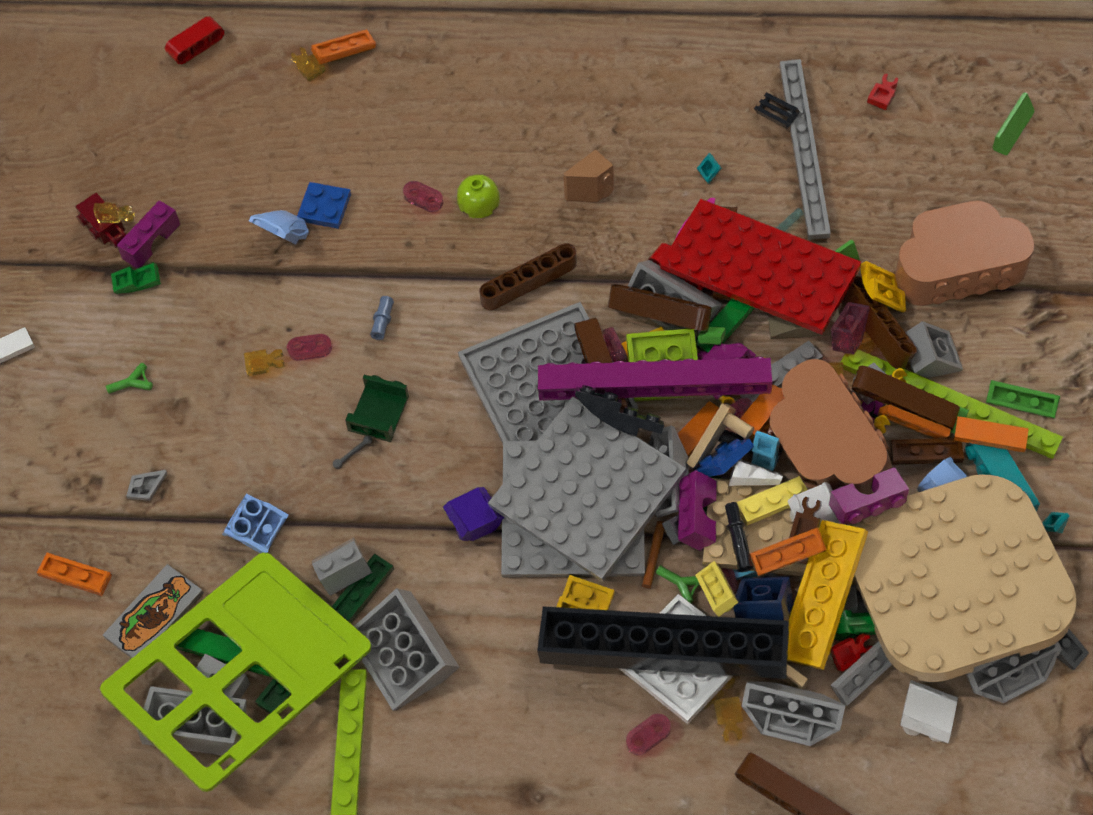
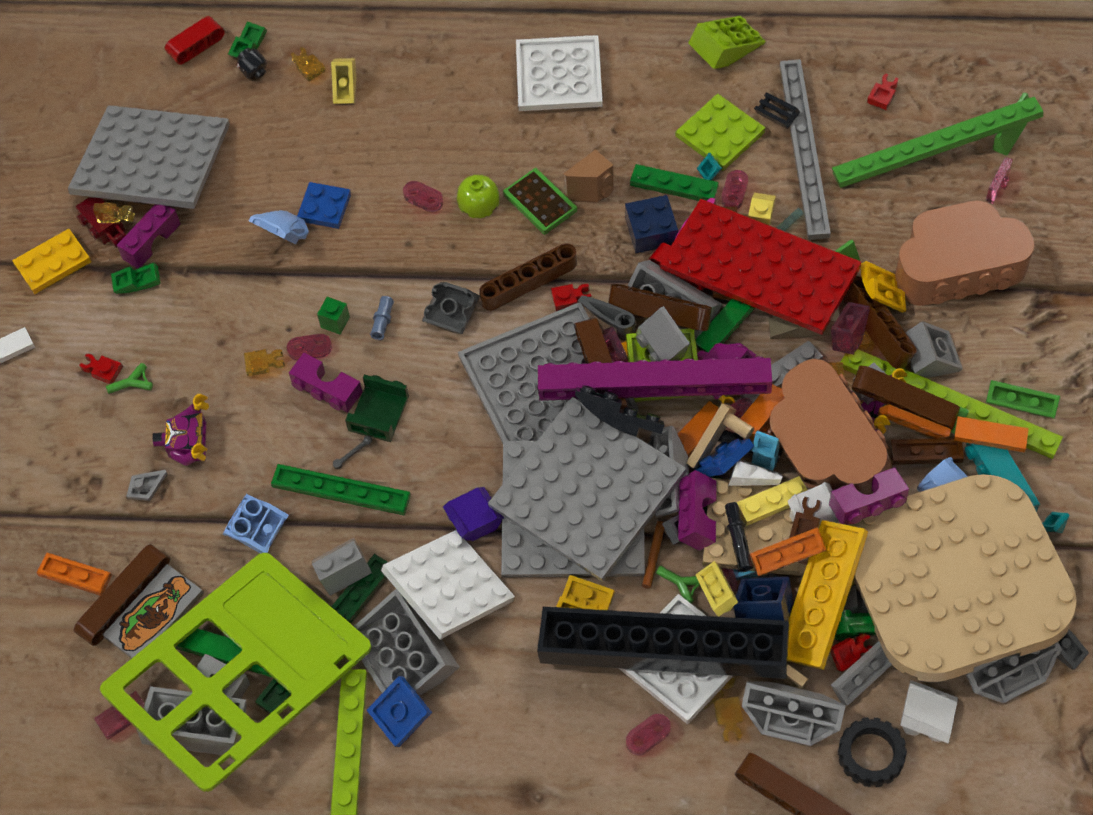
orange tile [311,29,376,64] -> none
bright green tile [698,327,726,345] -> none
none -> yellow plate [12,229,91,295]
none -> light grey plate [68,105,230,209]
none -> reddish brown beam [74,544,170,646]
none -> red plate [79,354,123,384]
none -> clear pink plate [94,691,145,740]
none -> torso [152,394,209,466]
none -> green slope [228,21,267,58]
none -> black head [237,48,267,79]
none -> green tile [271,464,411,516]
none -> magenta arch [289,353,363,413]
none -> green brick [317,297,350,335]
none -> light yellow slope [331,58,356,104]
none -> blue plate [367,676,432,747]
none -> white plate [381,530,515,639]
none -> dark grey slope [422,282,480,334]
none -> tile [503,167,577,235]
none -> white plate [516,35,603,111]
none -> red plate [551,284,592,311]
none -> dark grey piece [579,295,636,341]
none -> dark blue brick [625,195,678,253]
none -> green plate [630,164,719,201]
none -> light grey slope [636,306,690,362]
none -> lime plate [675,93,766,171]
none -> lime slope [688,16,766,69]
none -> clear pink plate [721,170,748,209]
none -> light yellow slope [748,193,776,226]
none -> bright green plate [832,96,1043,188]
none -> black tyre [838,717,907,787]
none -> clear pink plate [986,157,1013,204]

